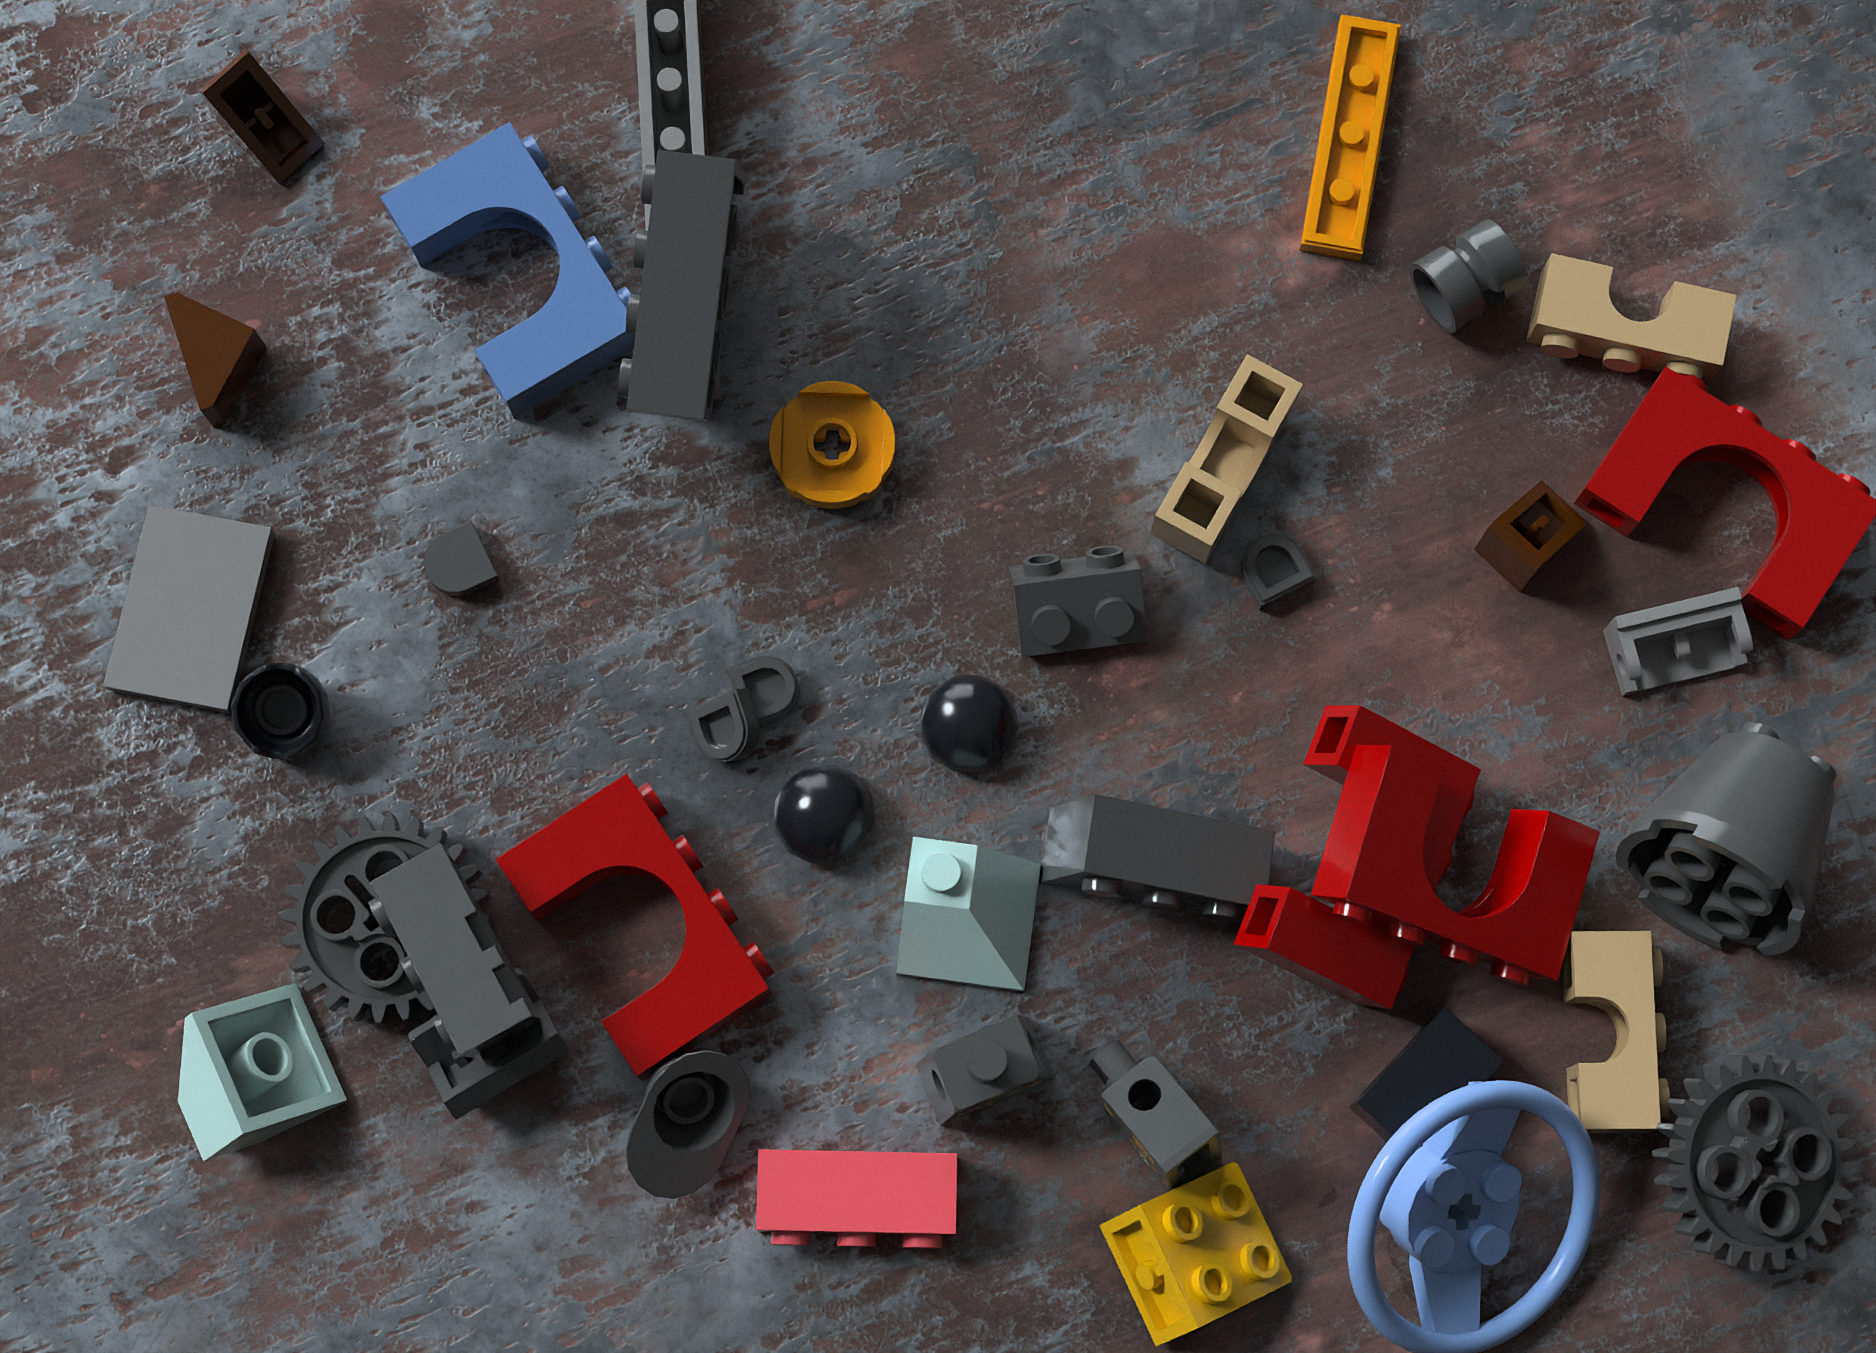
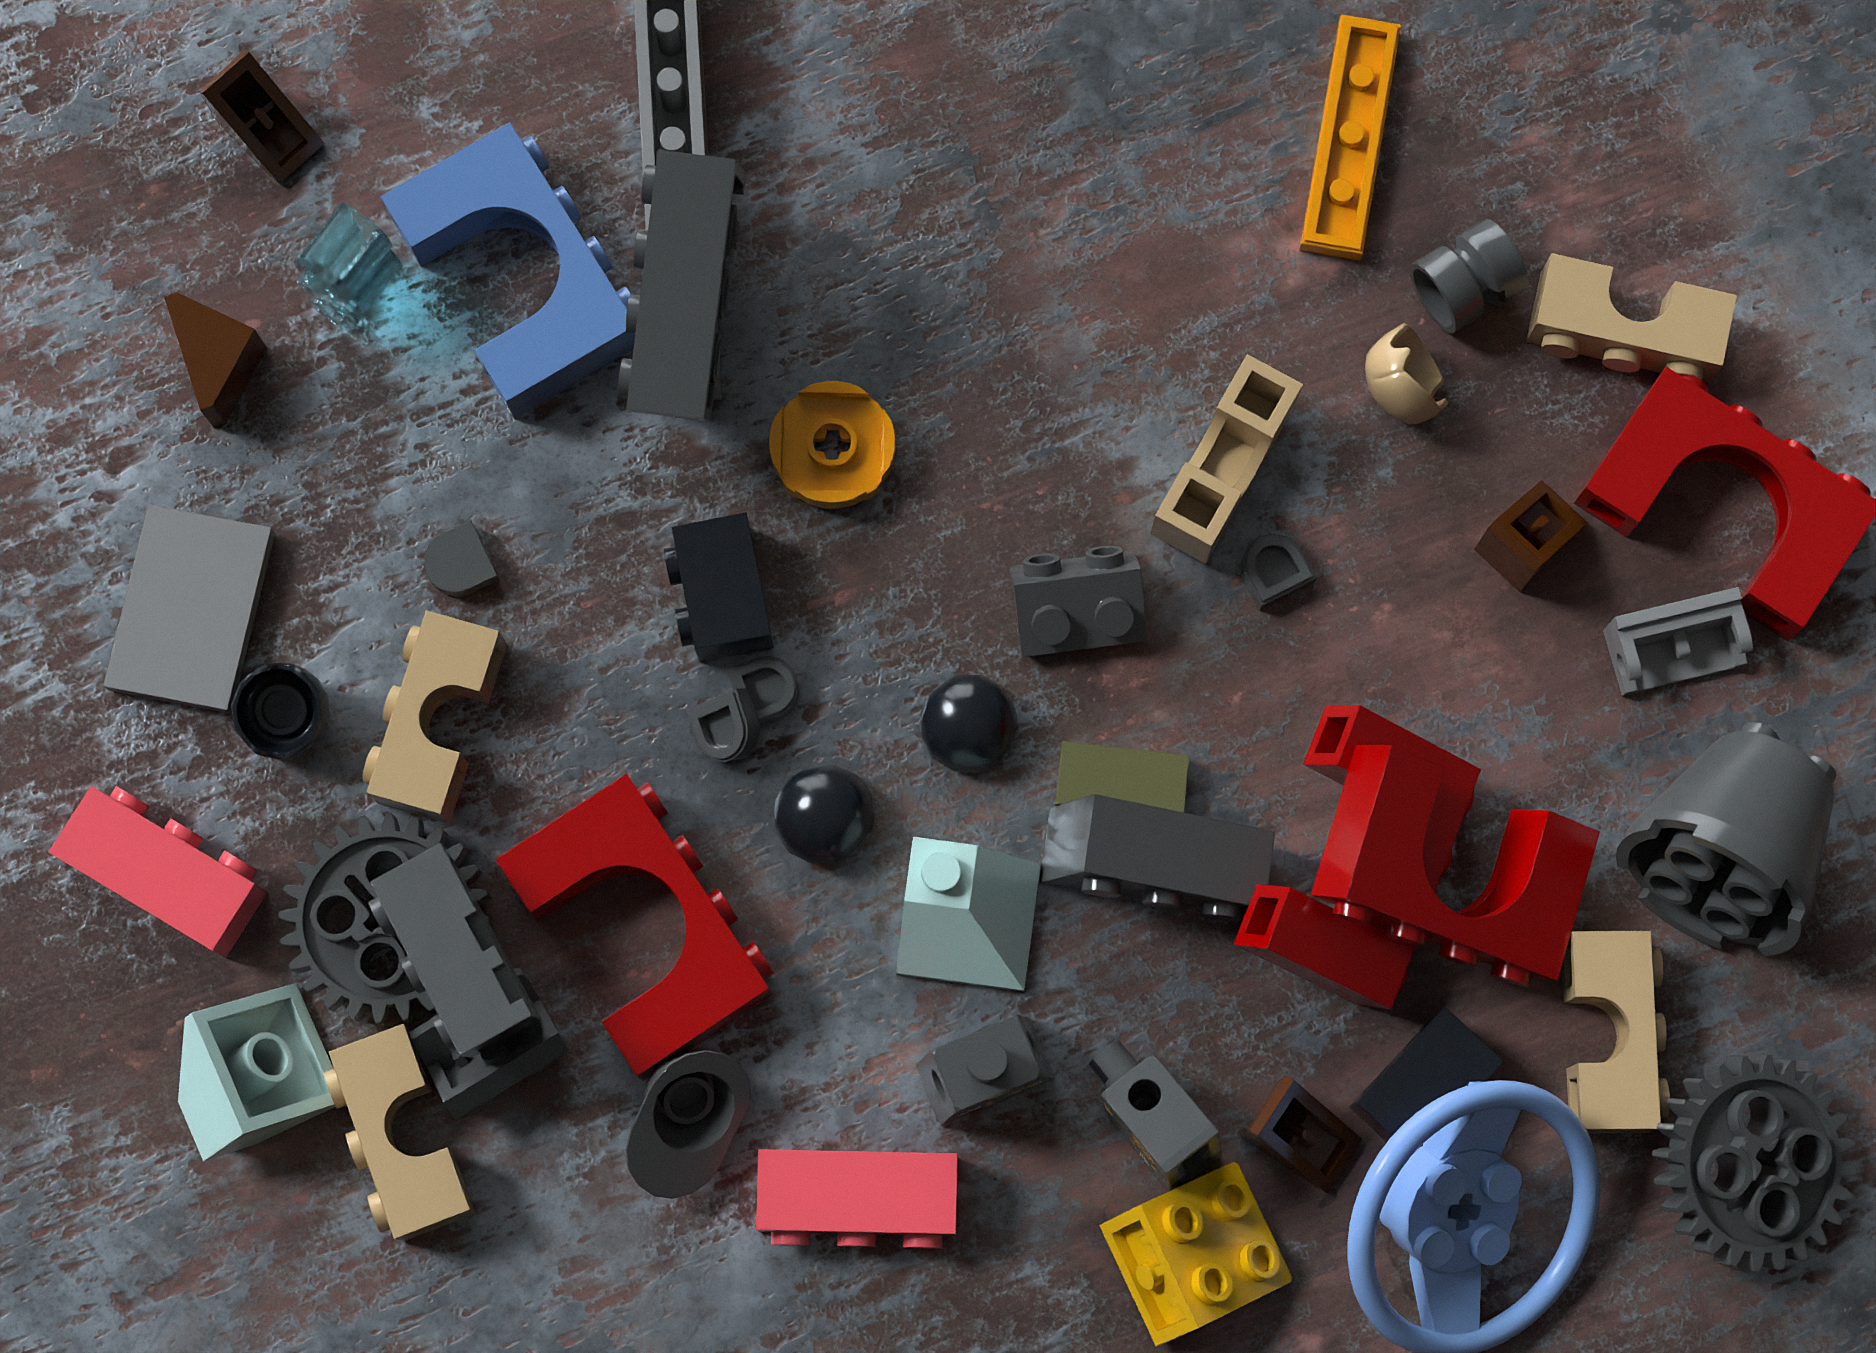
none -> coral brick [48,786,268,958]
none -> clear light blue brick [294,202,403,325]
none -> tan arch [324,1024,476,1242]
none -> tan arch [363,610,508,824]
none -> black brick [663,512,774,662]
none -> olive tile [1055,741,1189,812]
none -> reddish brown slope [1241,1076,1362,1193]
none -> tan hair [1365,323,1448,424]

